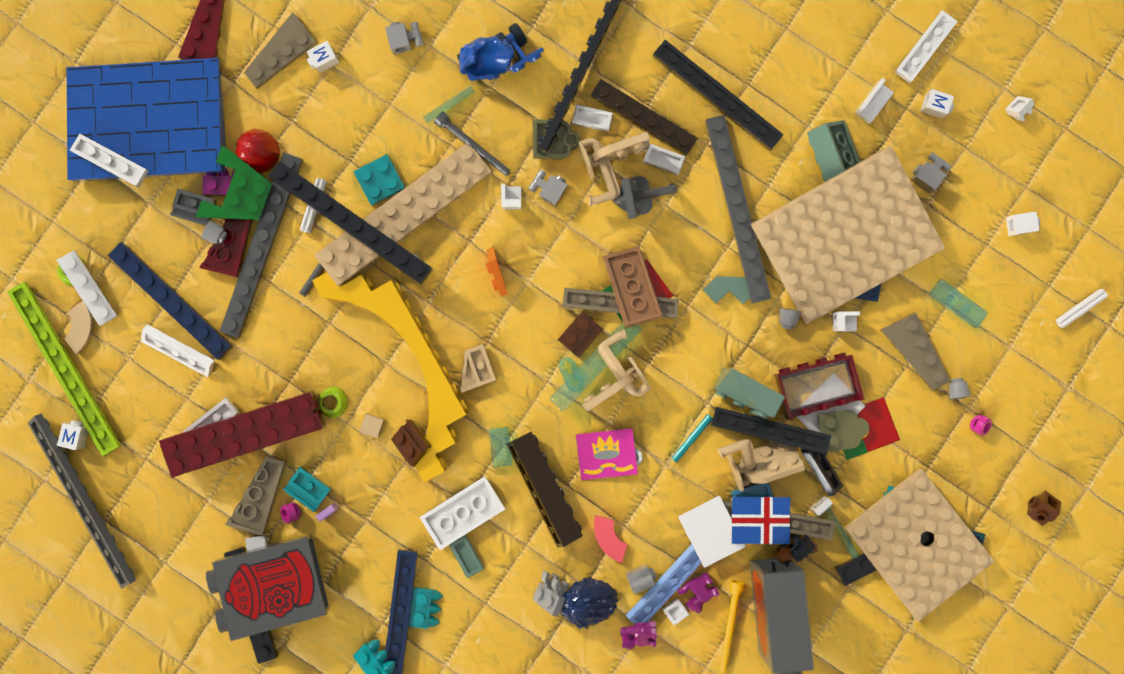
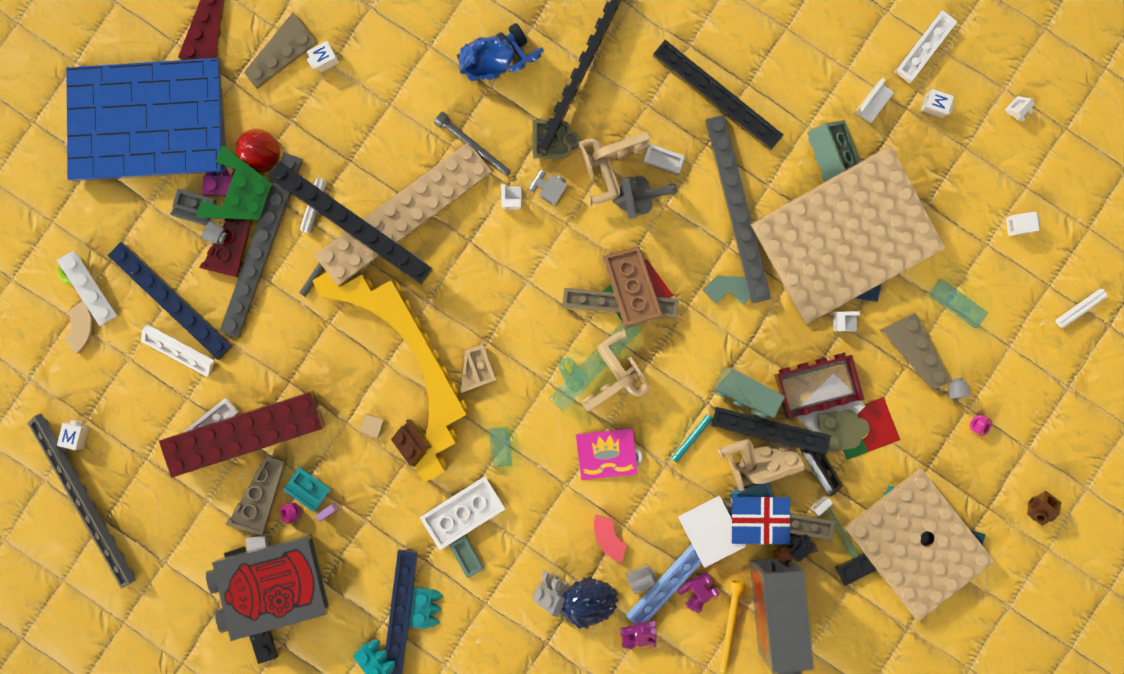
lime plate [7,282,121,456] -> none
white plate [70,134,149,188] -> none
lime piece [319,386,348,418] -> none
teal plate [353,154,405,206] -> none
light grey brick [385,22,423,55] -> none
clear light blue bar [423,86,474,123] -> none
orange wing [486,248,508,296] -> none
dark brown brick [506,432,583,548] -> none
reddish brown plate [558,311,603,358] -> none
white tile [572,104,613,133] -> none
dark brown plate [590,79,697,156] -> none
white tile [662,597,690,626] -> none
light grey hat [779,308,801,330] -> none
light grey brick [911,152,951,193] -> none

